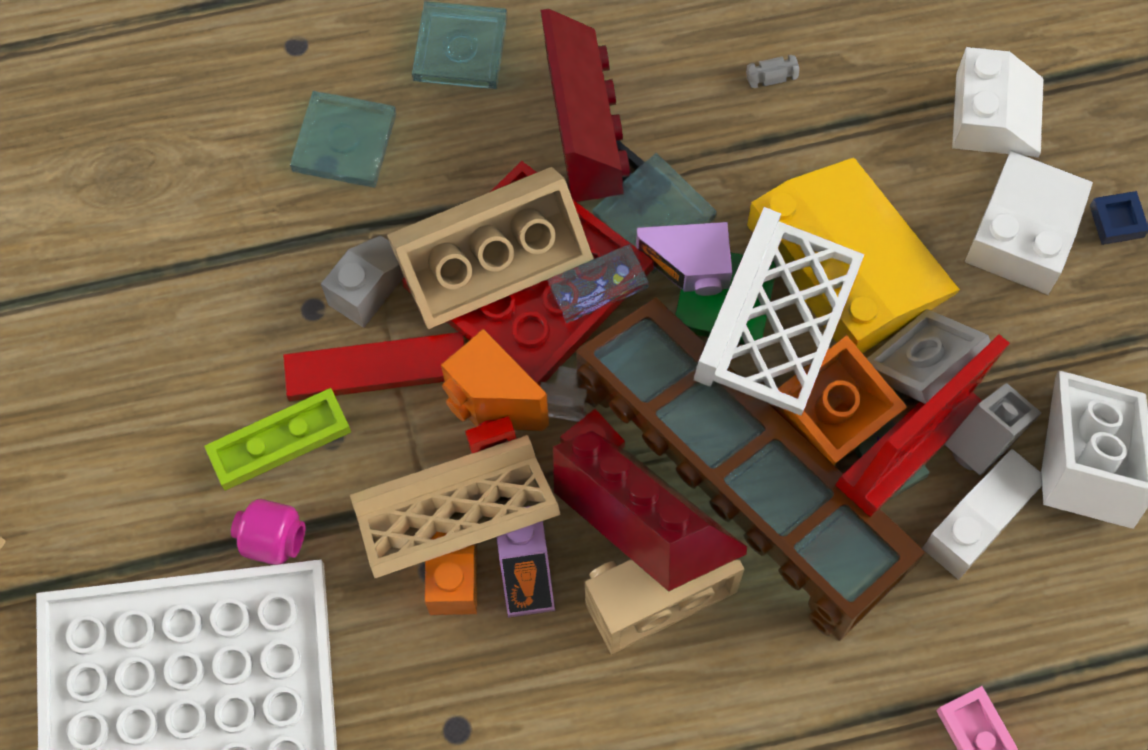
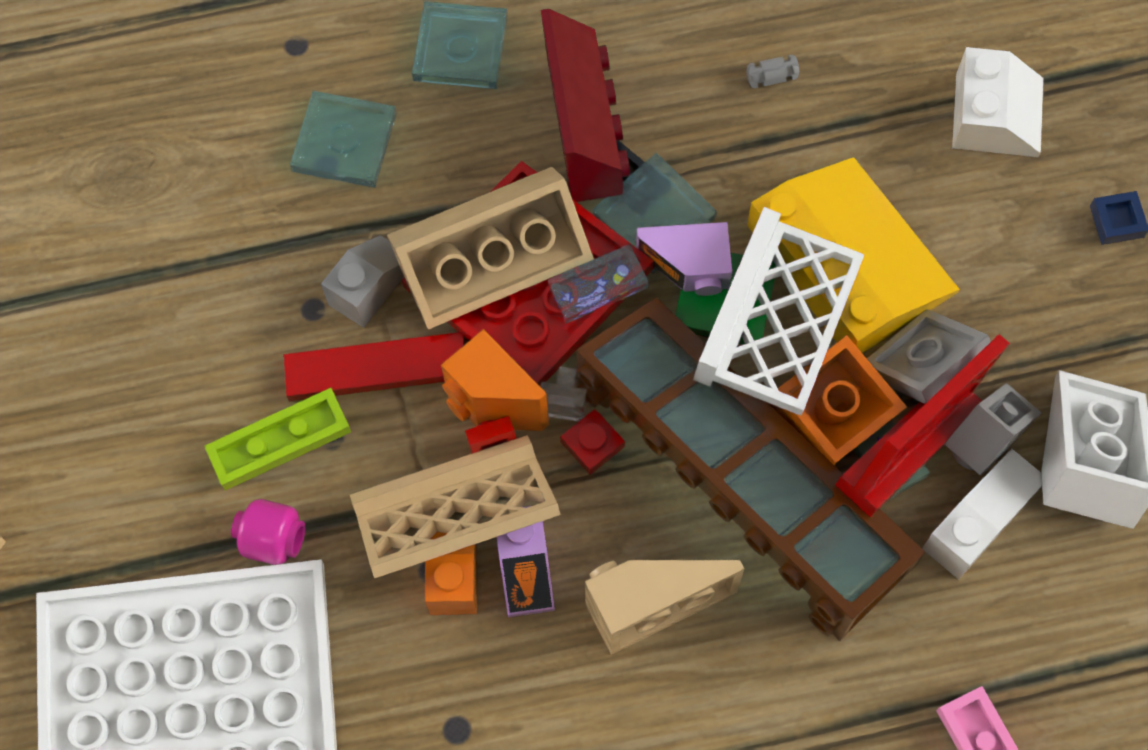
dark red slope [553,431,747,592] -> none
white slope [965,151,1093,295] -> none

